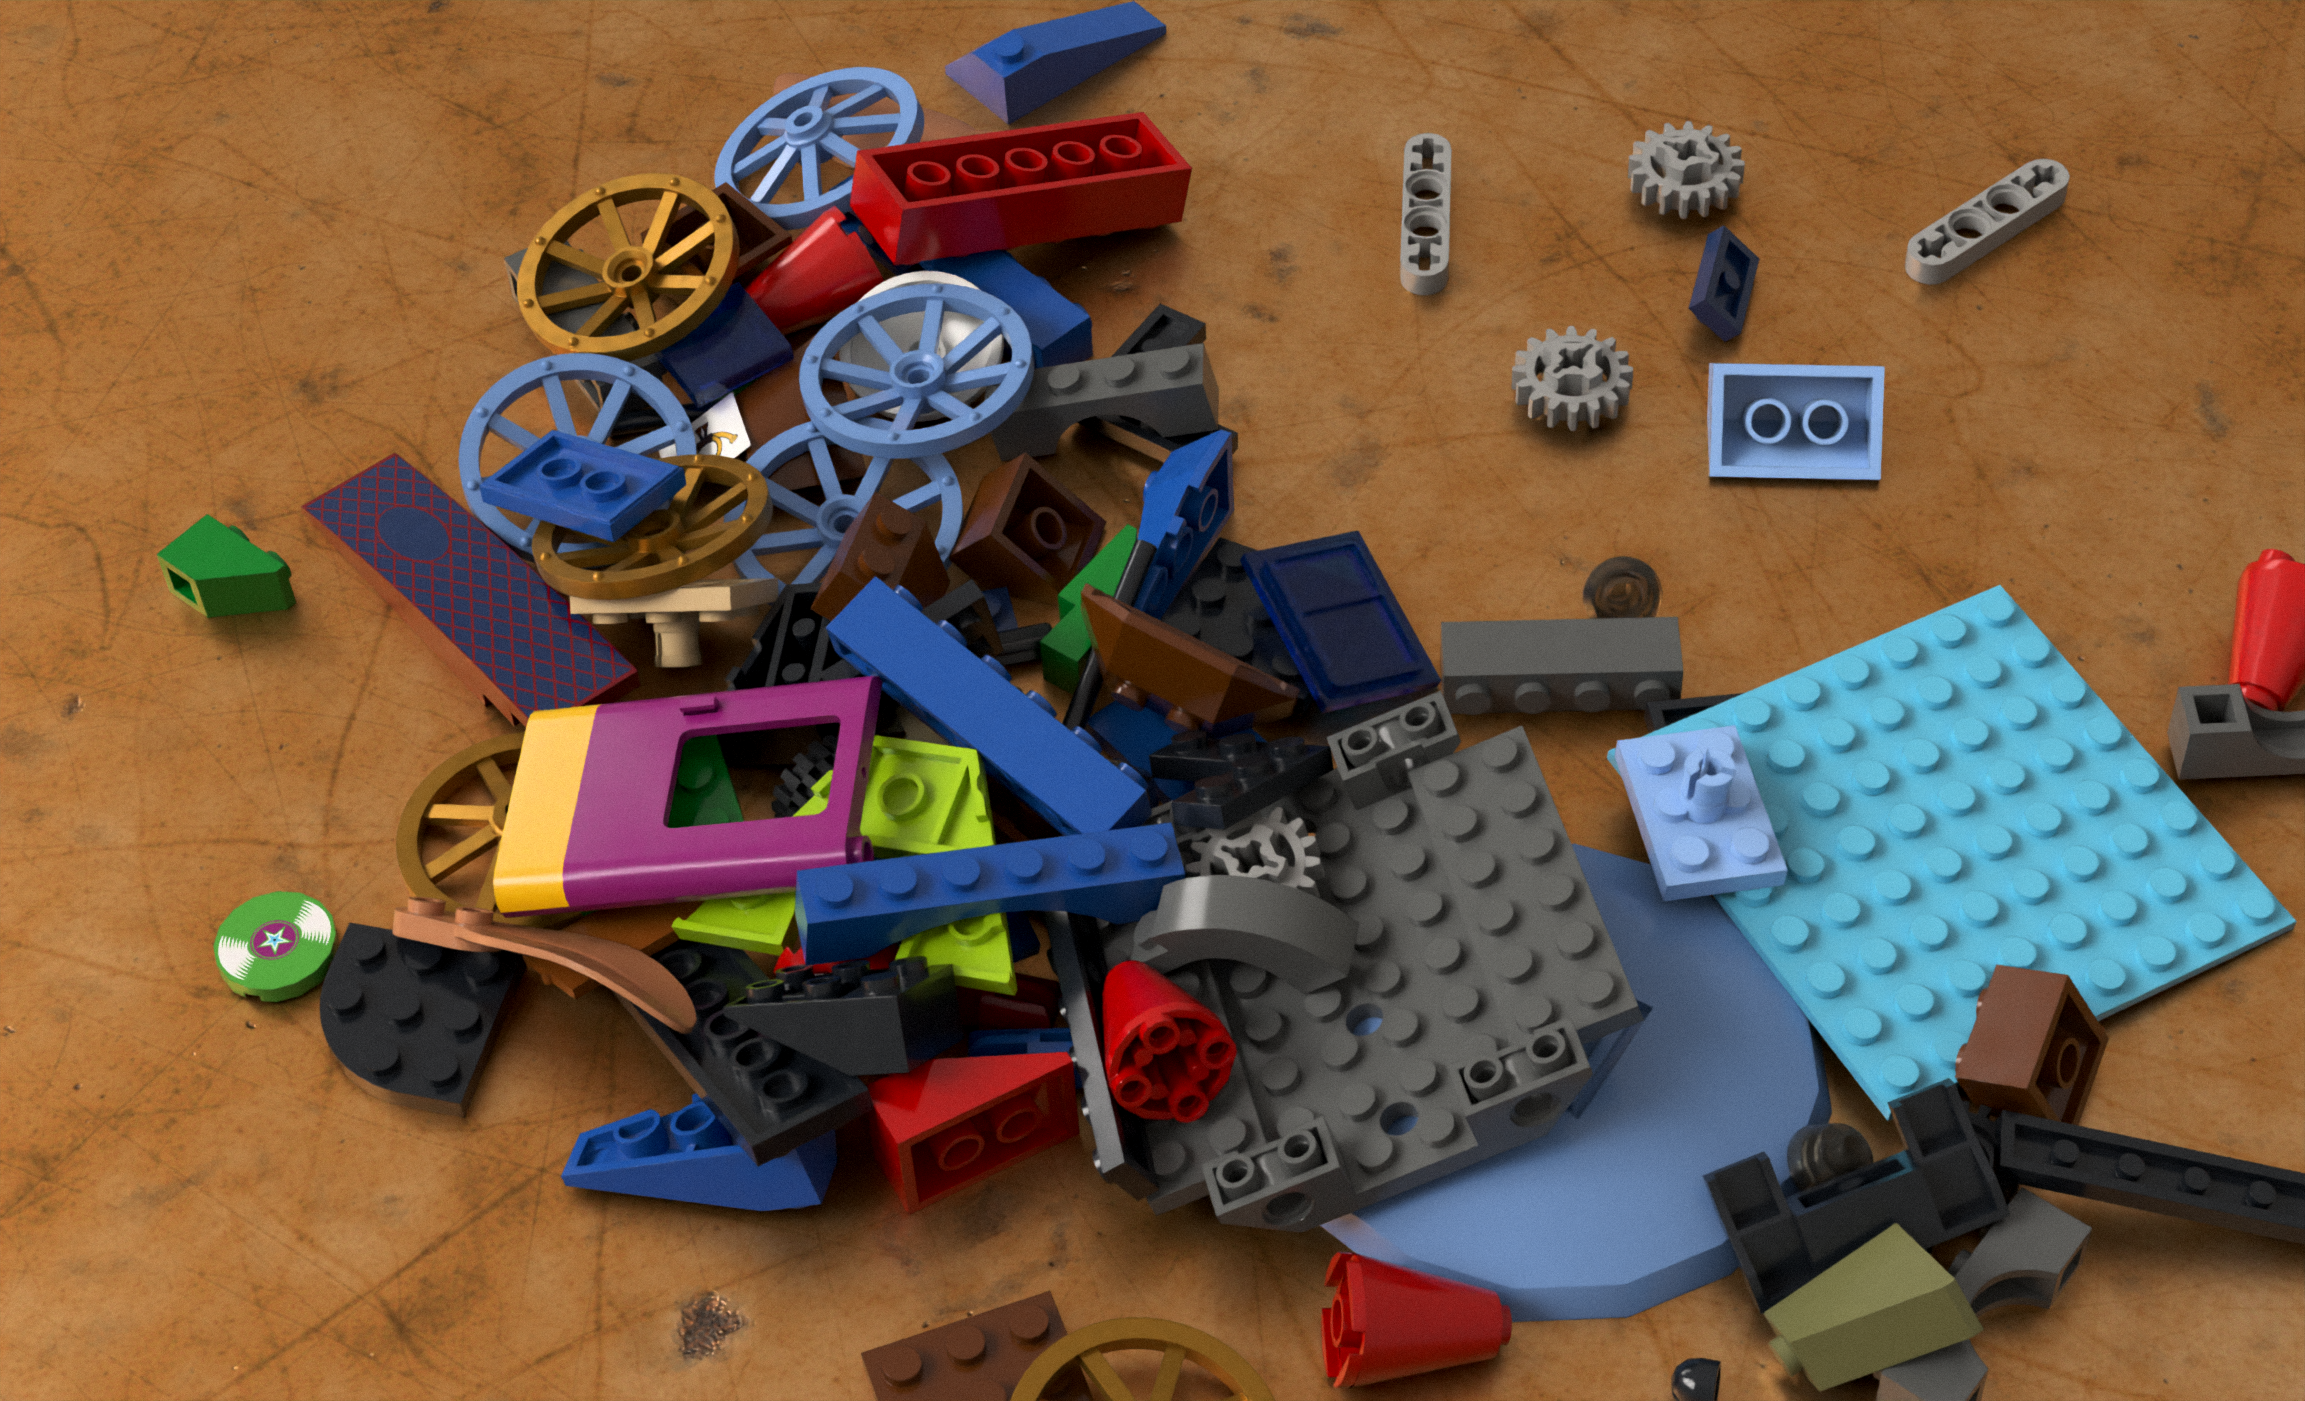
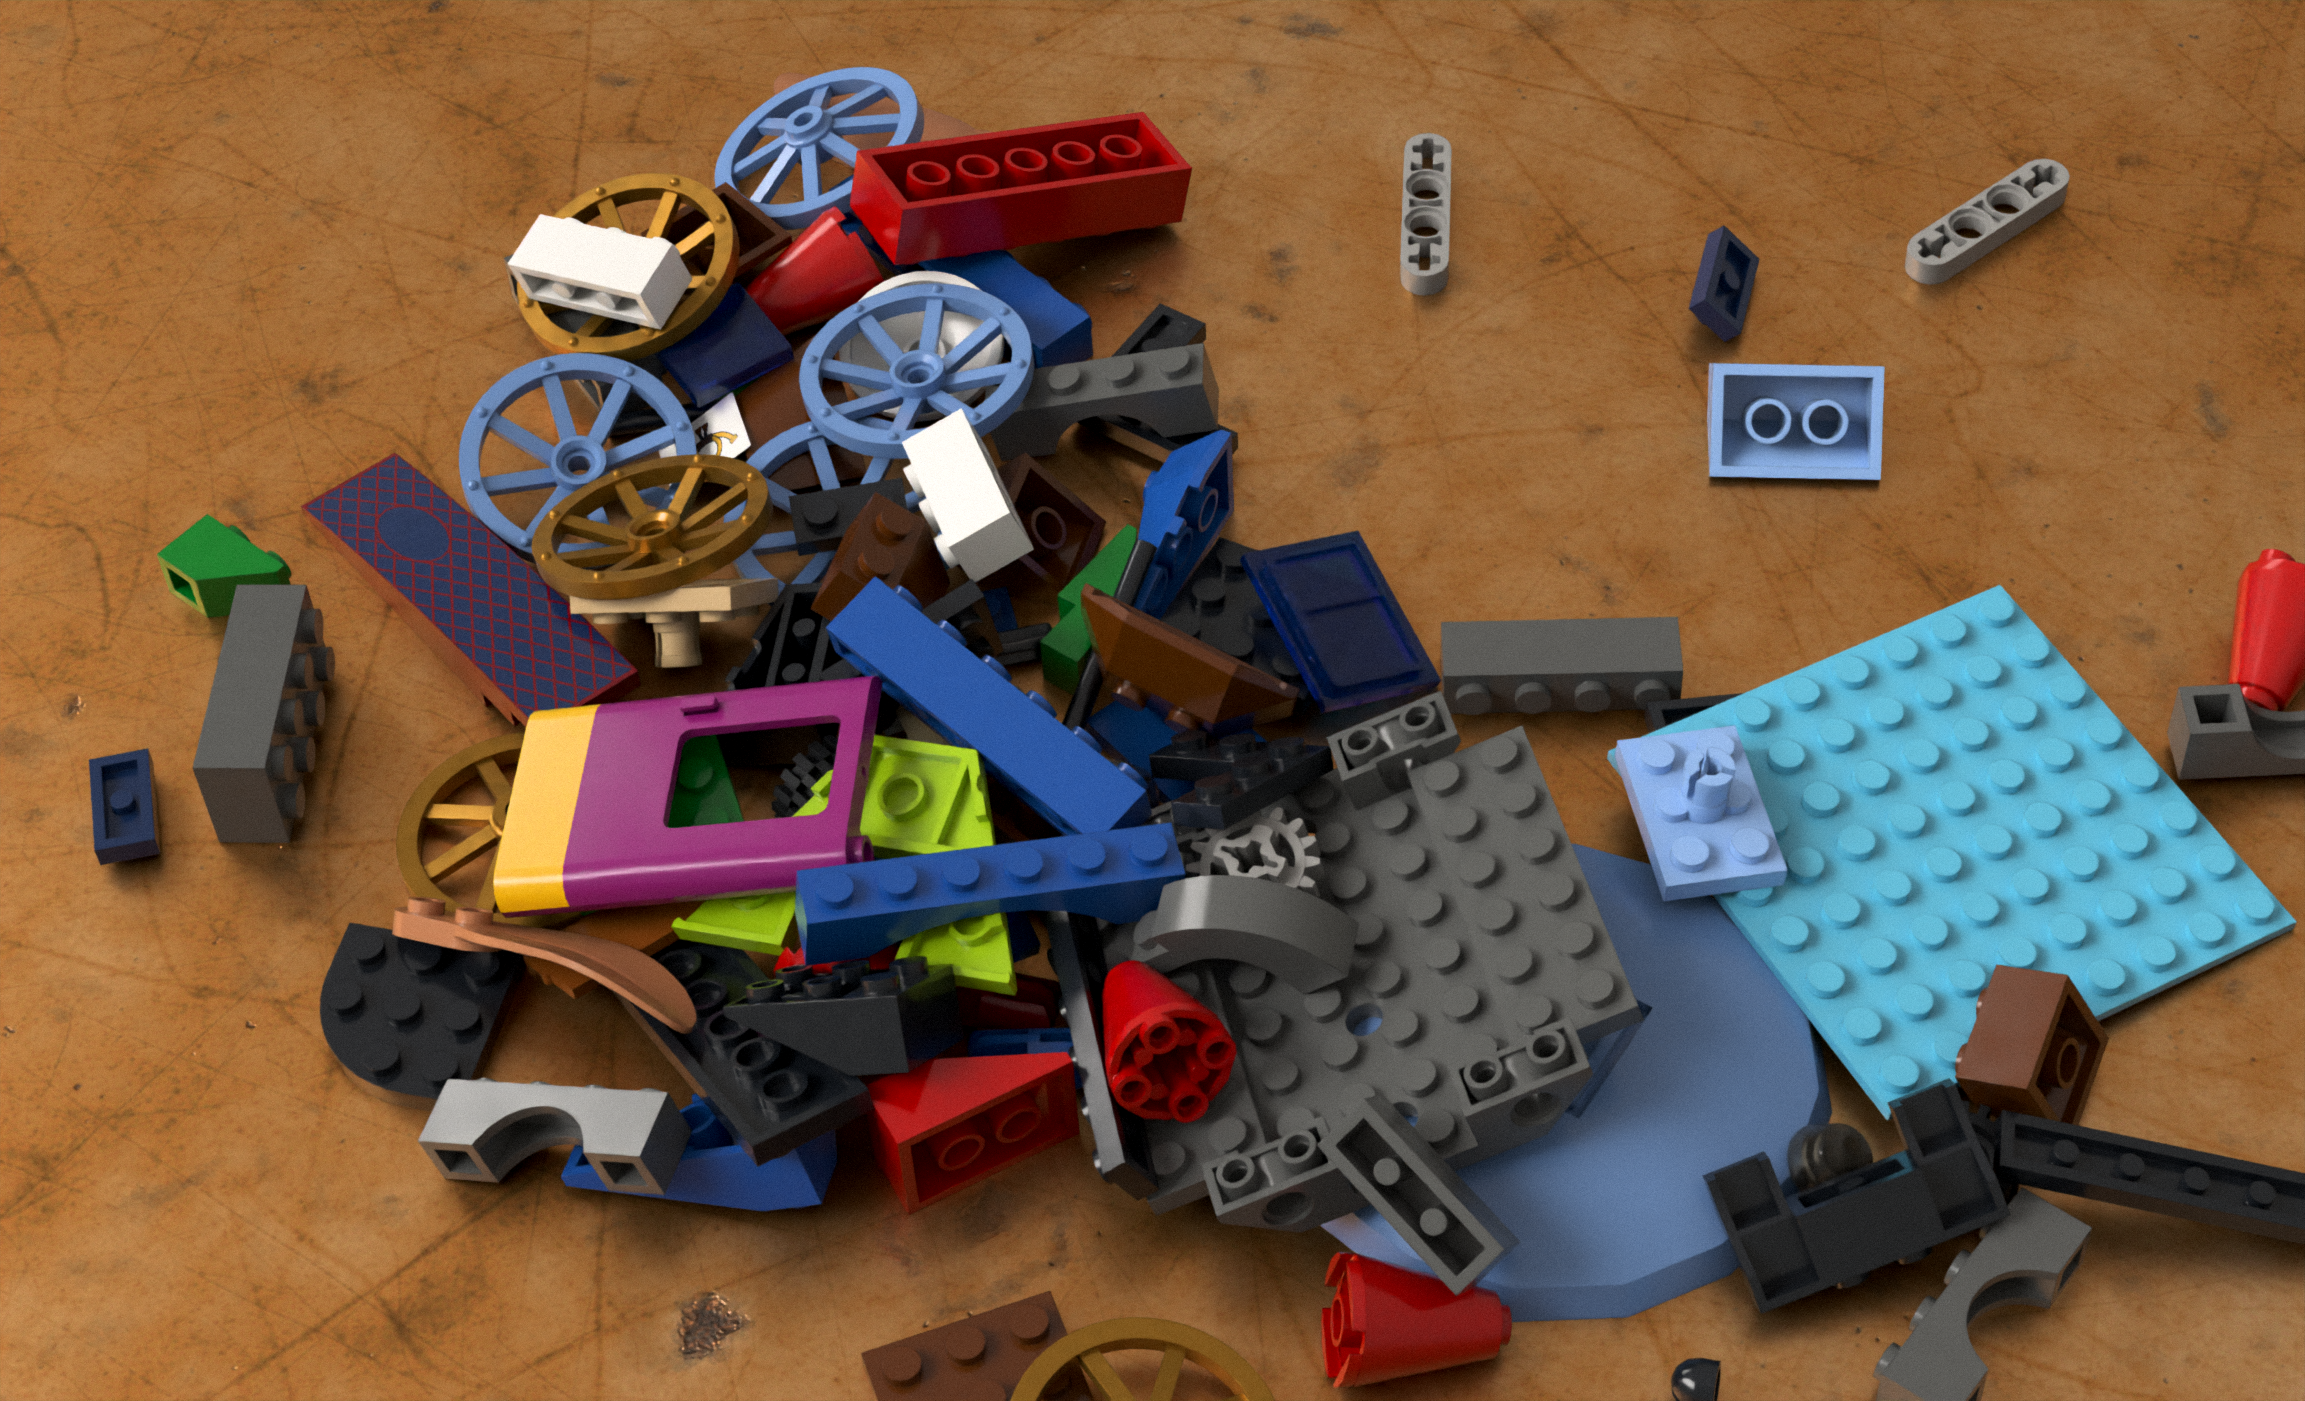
bright green tile [213,891,340,1002] -> none
blue tile [479,430,687,542] -> none
blue wedge [945,1,1166,125] -> none
light grey gear [1511,326,1633,431] -> none
clear smoke cone [1583,556,1663,619] -> none
light grey gear [1628,121,1745,219] -> none
olive slope [1763,1223,1984,1392] -> none
none -> dark blue plate [89,748,160,865]
none -> dark grey brick [193,585,335,843]
none -> dark grey arch [418,1078,692,1195]
none -> white brick [508,214,693,330]
none -> black plate [789,478,908,556]
none -> white brick [902,408,1034,582]
none -> dark grey brick [1317,1094,1520,1296]

